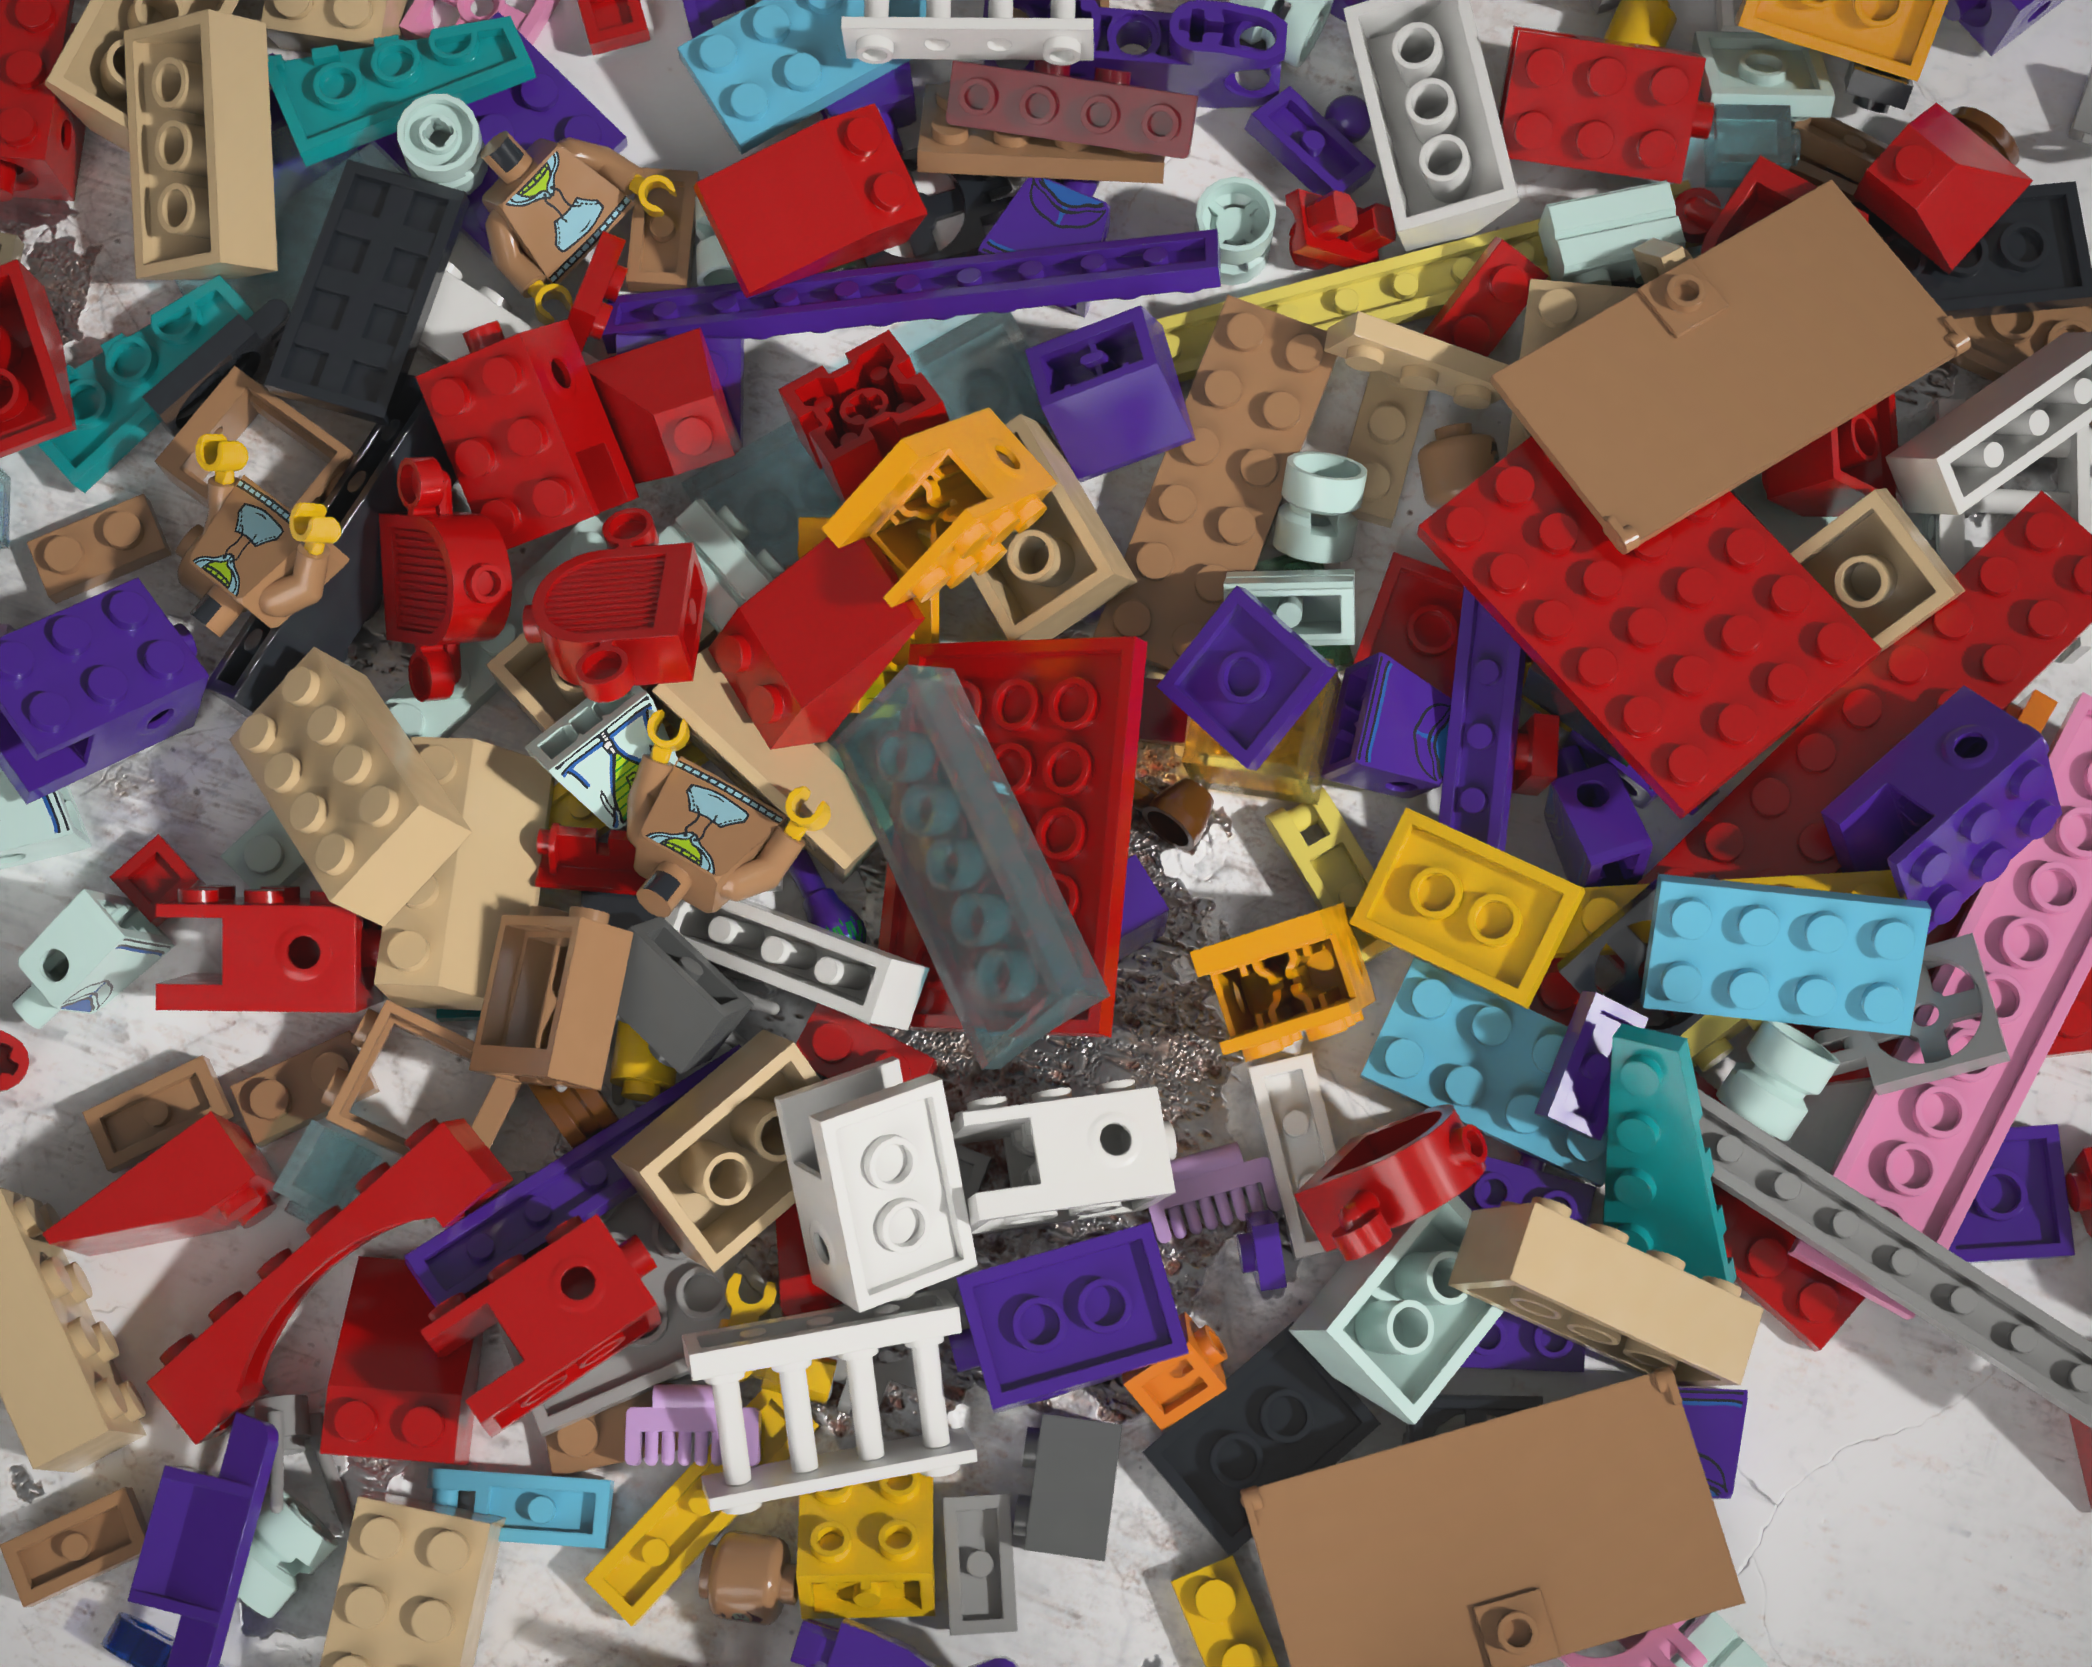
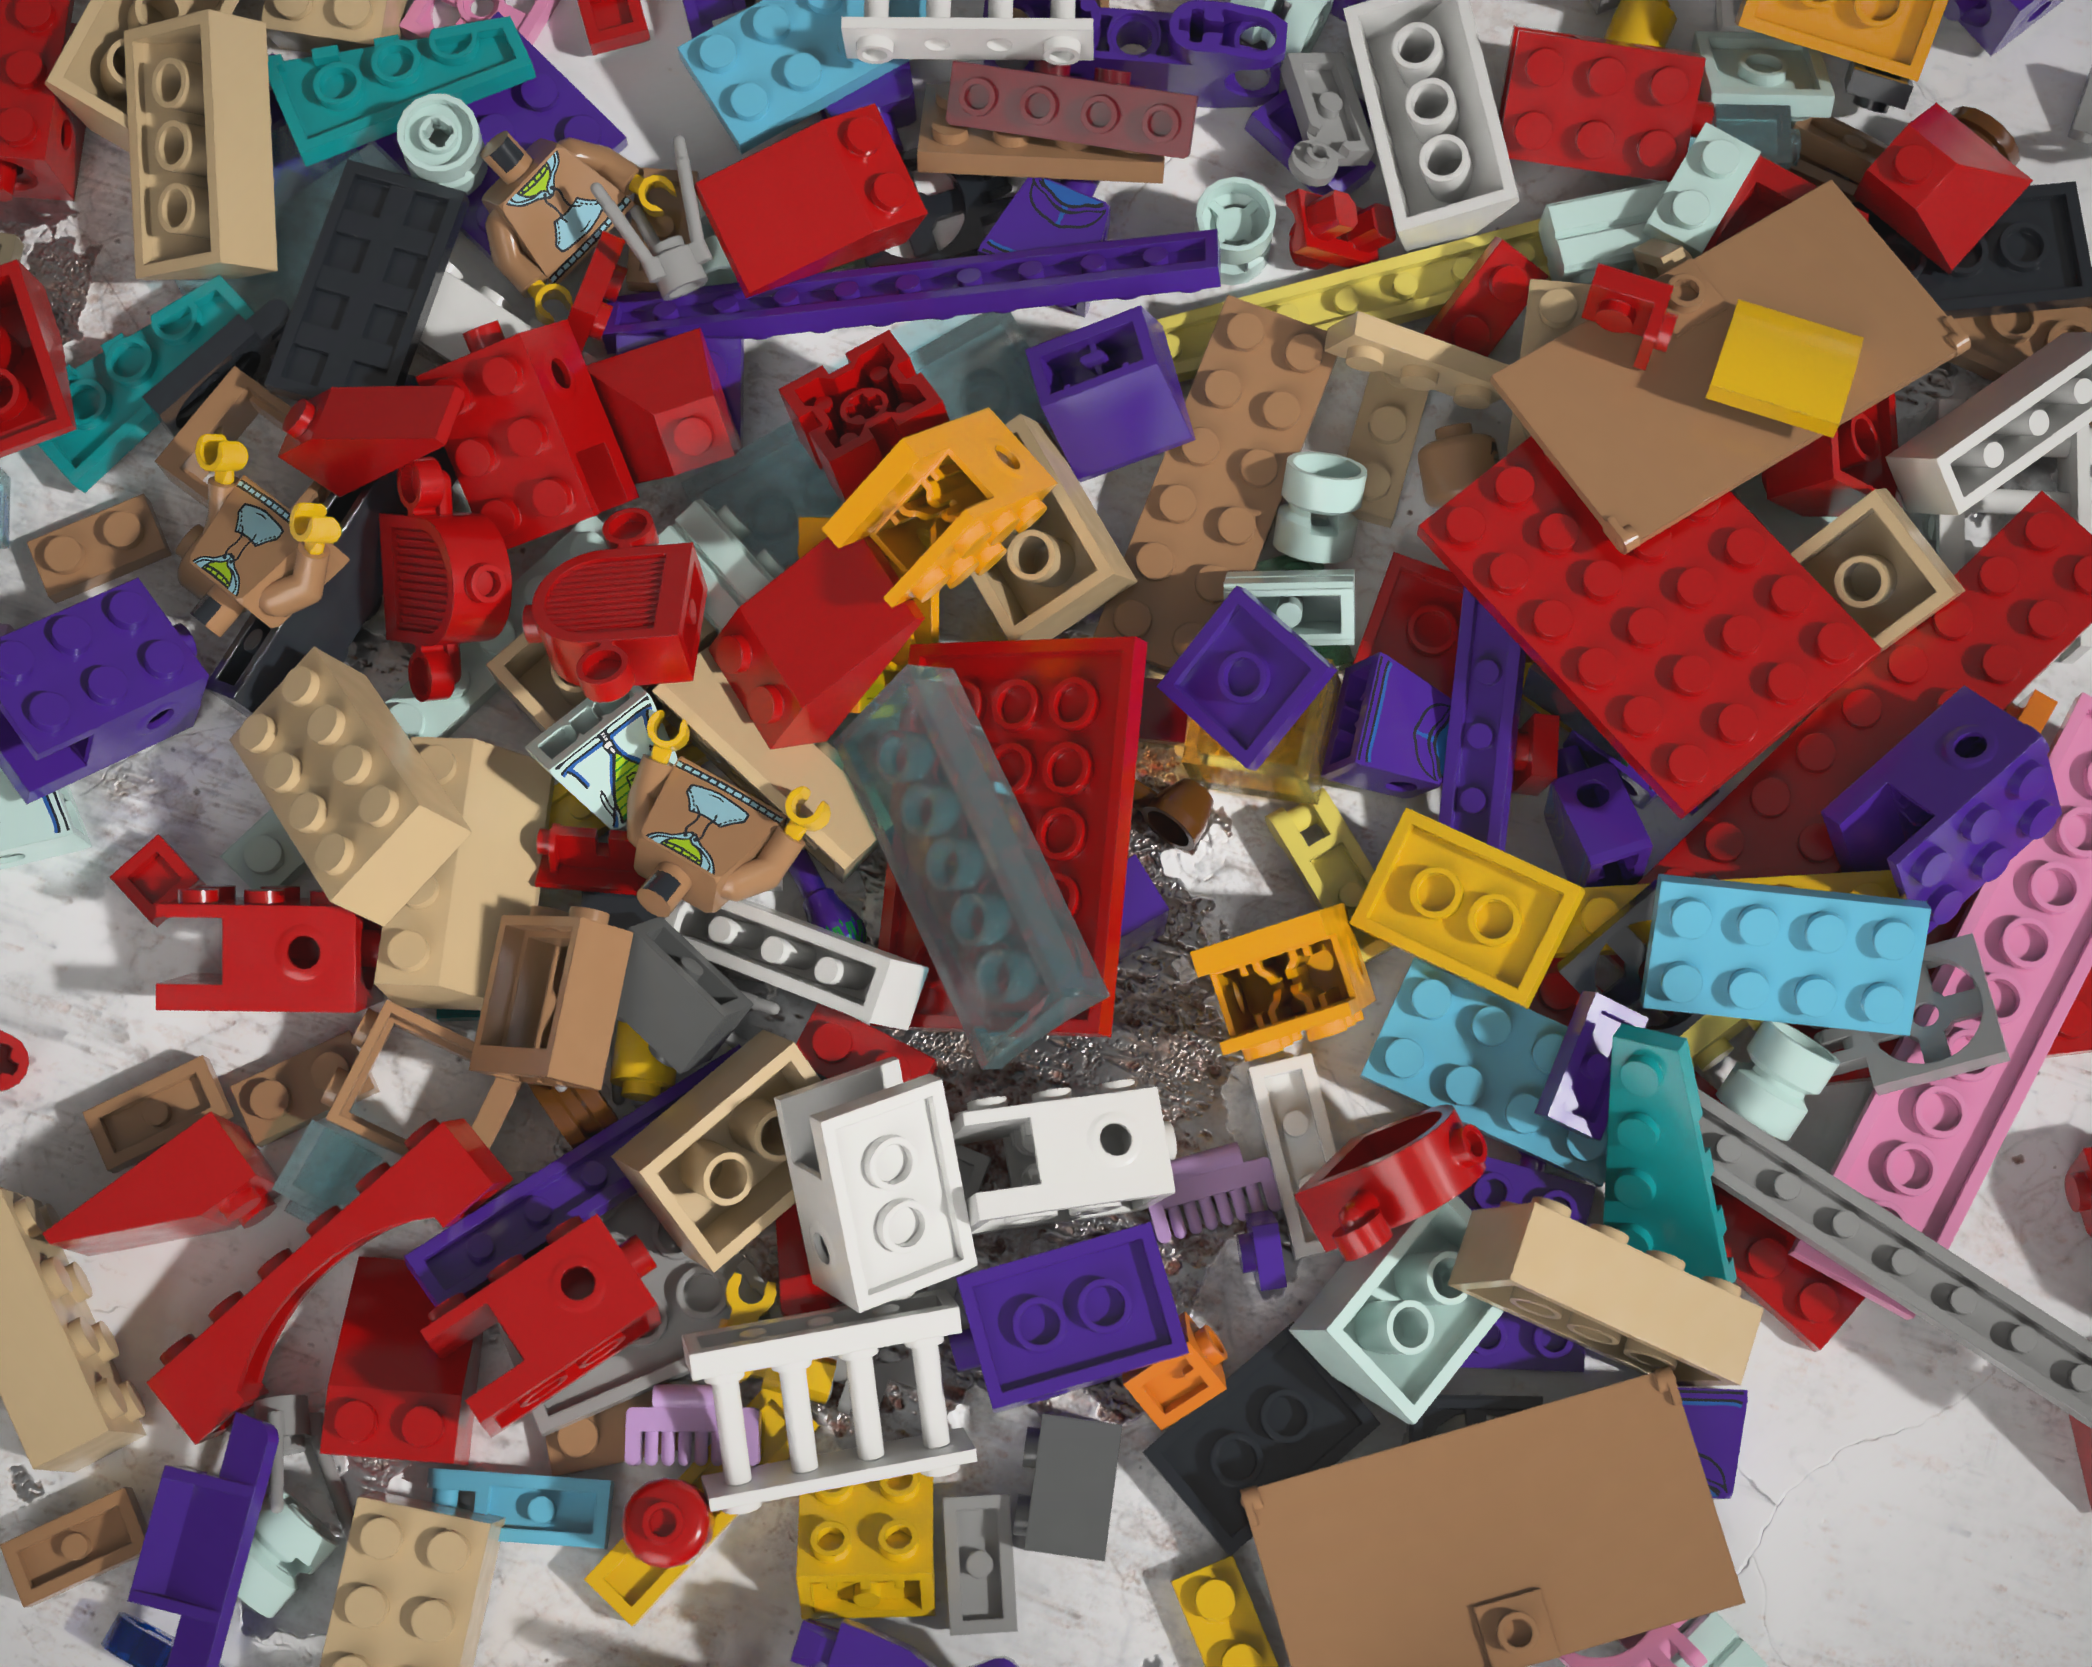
light aqua torso [12,889,175,1029] -> none
medium nougat head [699,1531,799,1626] -> none
dark purple plate [1949,1124,2075,1264] -> none
none -> red slope [277,385,466,497]
none -> light grey plant [590,135,713,300]
none -> red head [621,1478,715,1569]
none -> light grey hinge [1280,52,1375,187]
none -> red bracket [1581,263,1678,371]
none -> light aqua plate [1642,122,1761,259]
none -> yellow slope [1705,299,1864,438]

